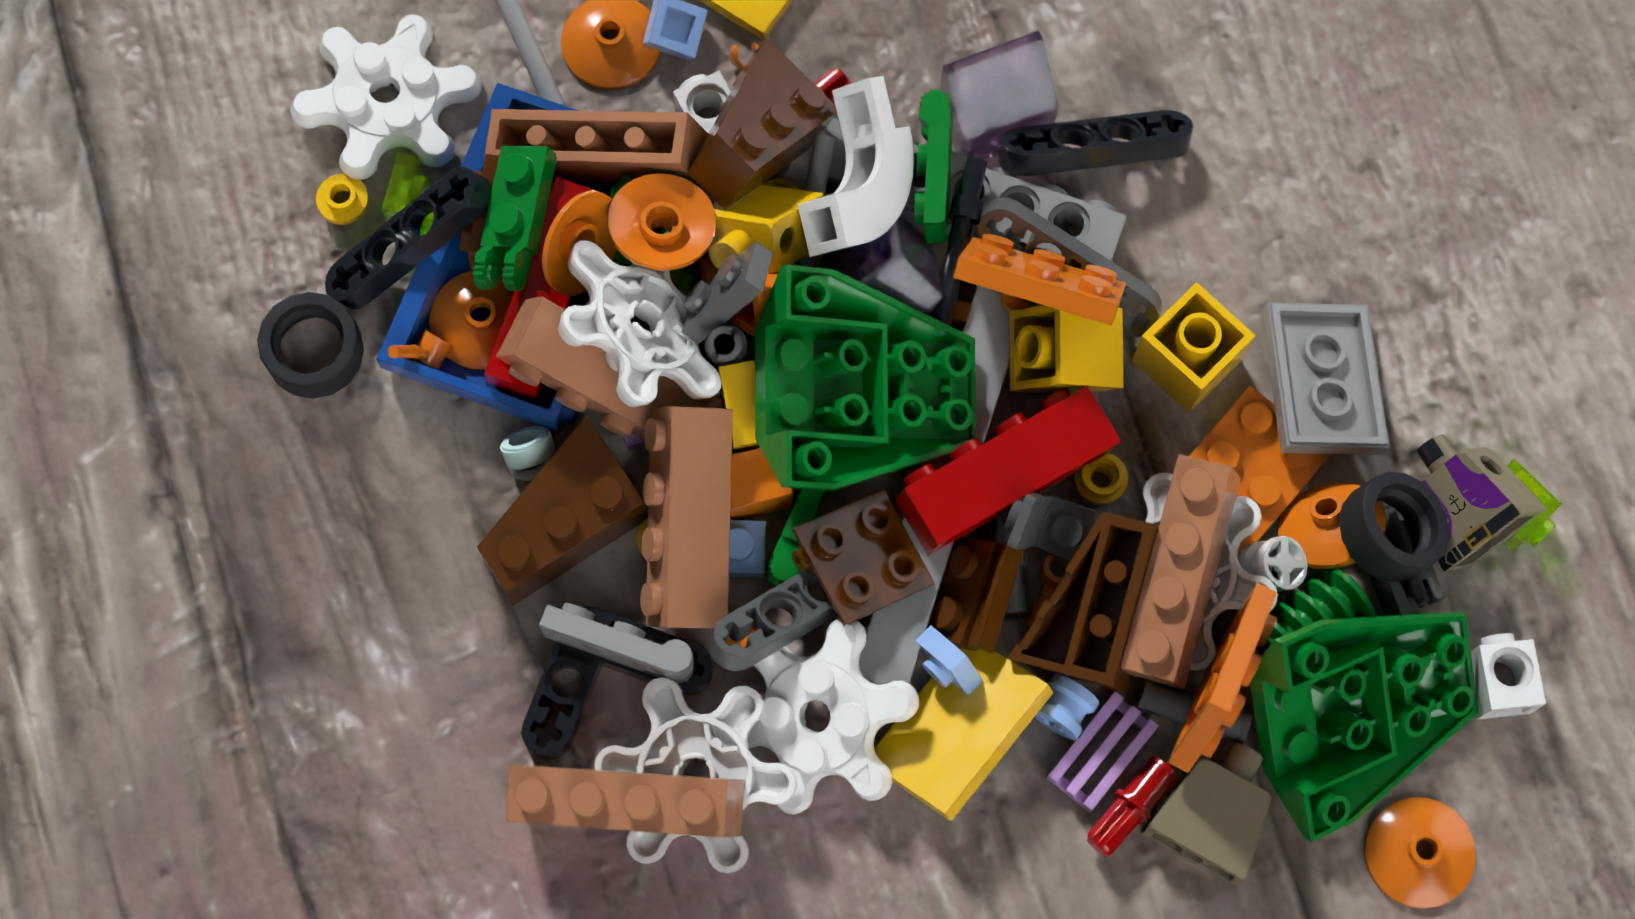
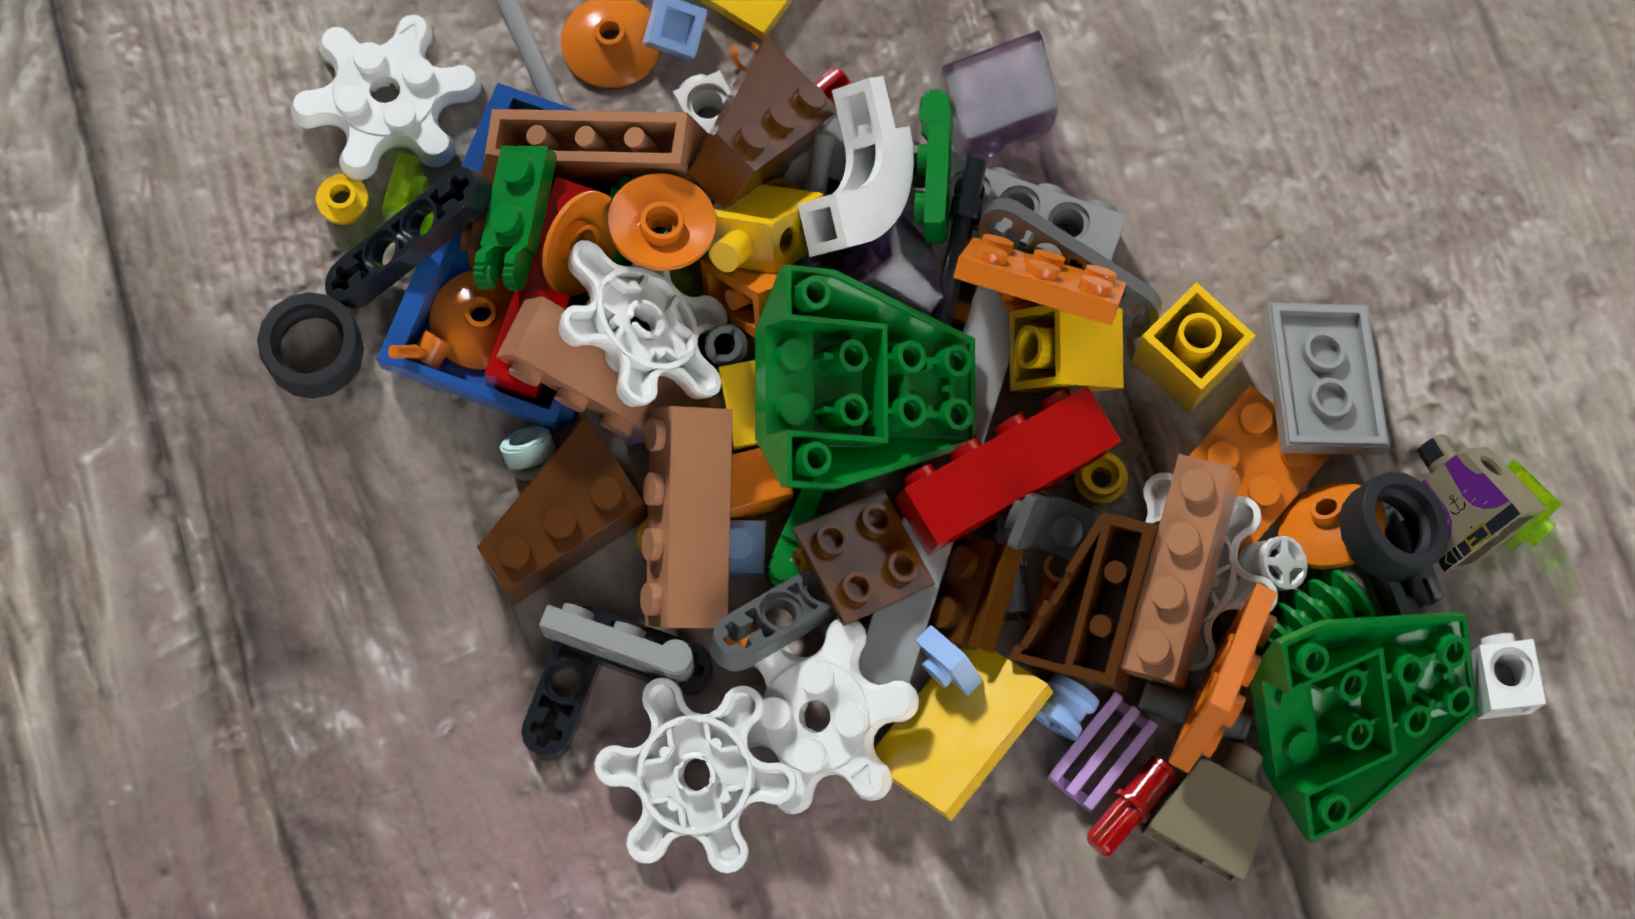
nougat brick [506,765,745,838] -> none
dark grey plate [681,241,773,344] -> none
black beam [998,110,1193,176] -> none
orange dish [1364,797,1476,909] -> none

